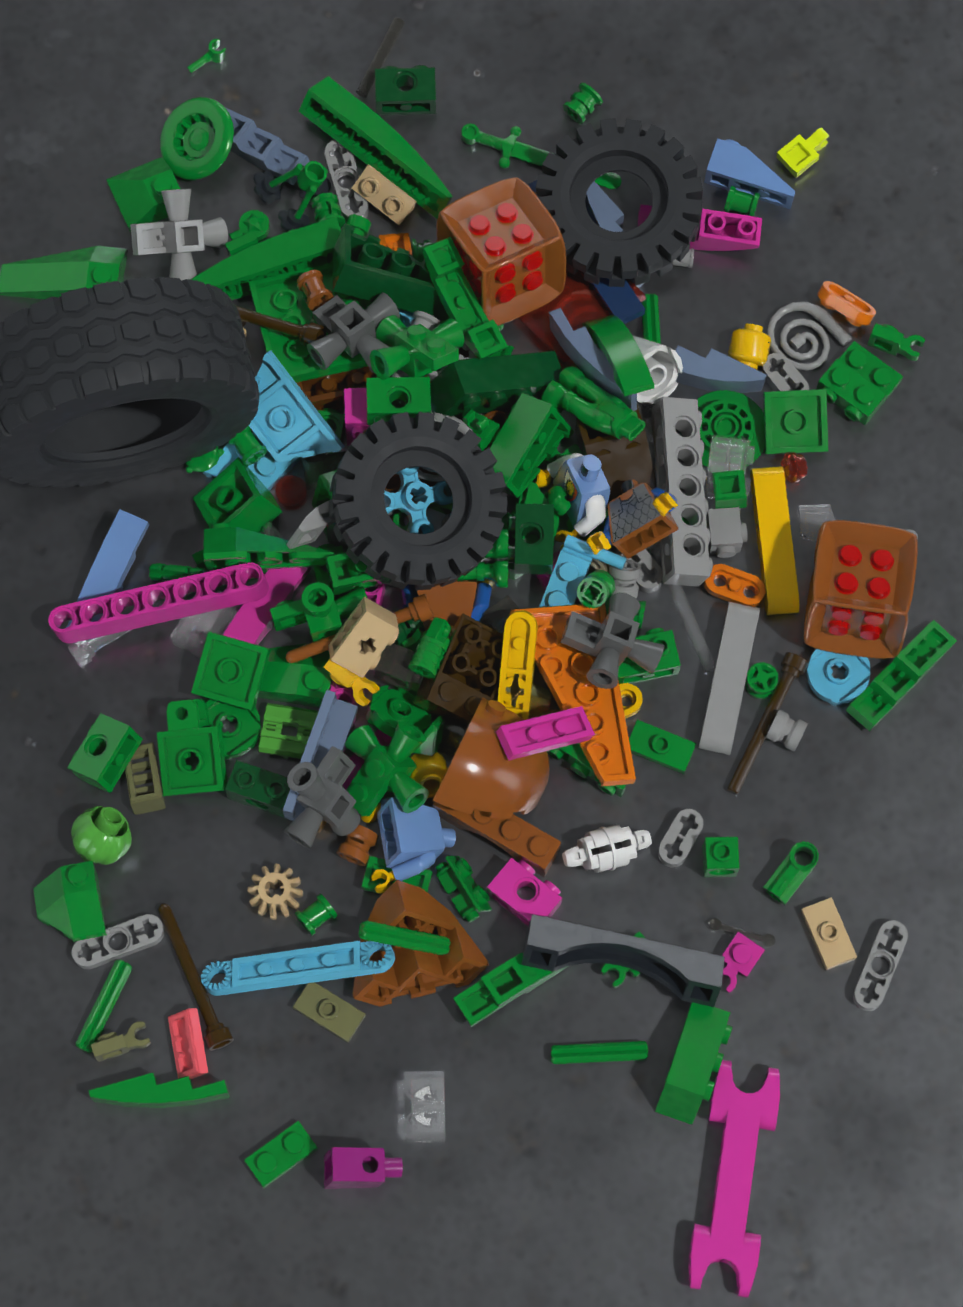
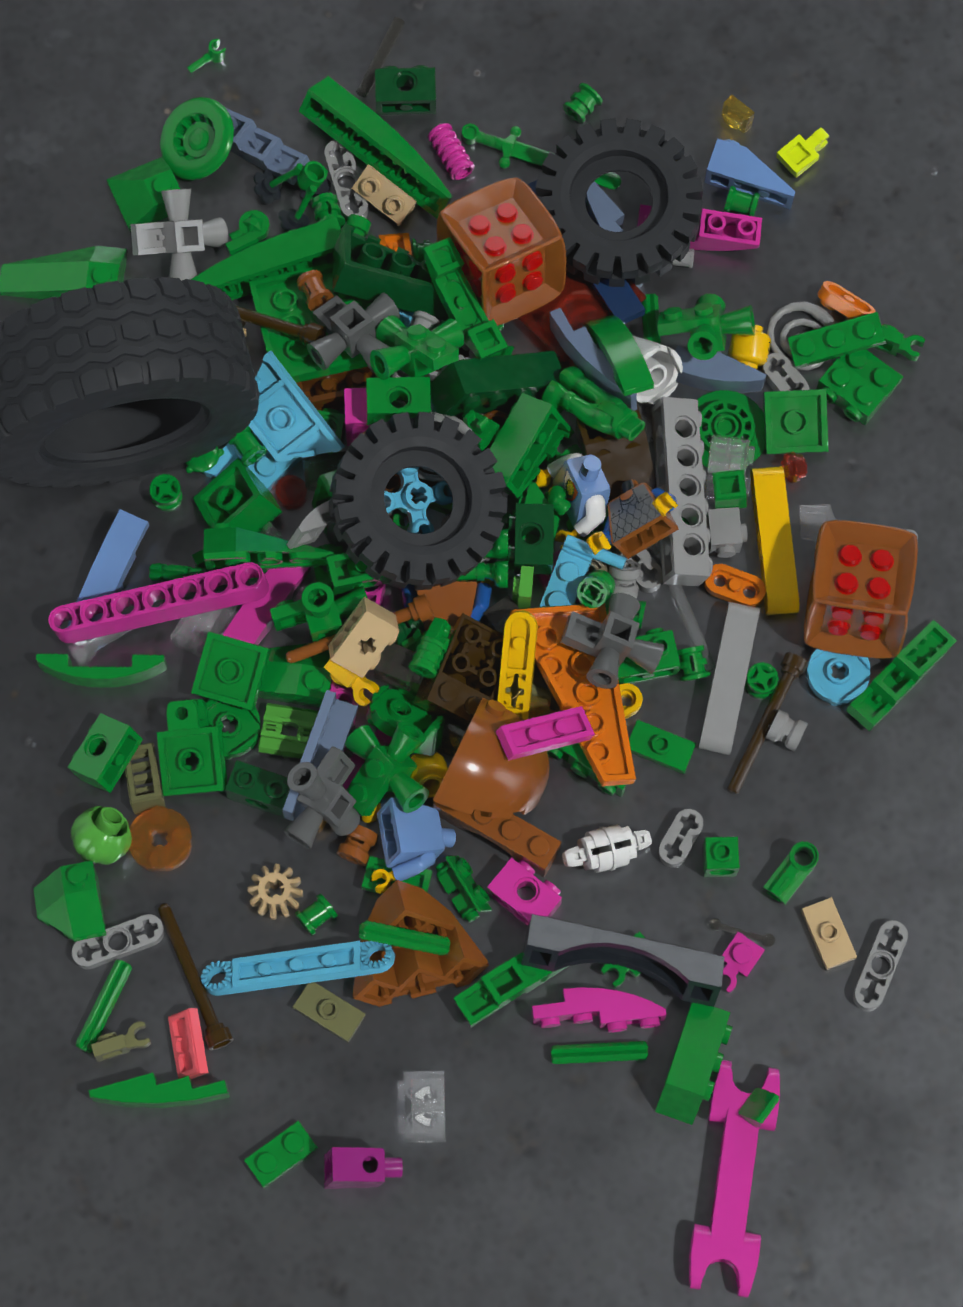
none -> green slope [36,654,167,688]
none -> clear orange plate [129,806,193,872]
none -> green wheel [149,474,183,511]
none -> dark pink piece [427,123,475,180]
none -> bright green plate [512,566,534,609]
none -> dark pink slope [531,987,667,1033]
none -> green brick [657,294,755,360]
none -> green bush [677,645,711,682]
none -> clear yellow plate [721,94,755,134]
none -> green slope [739,1088,780,1128]
none -> green plate [788,312,886,369]

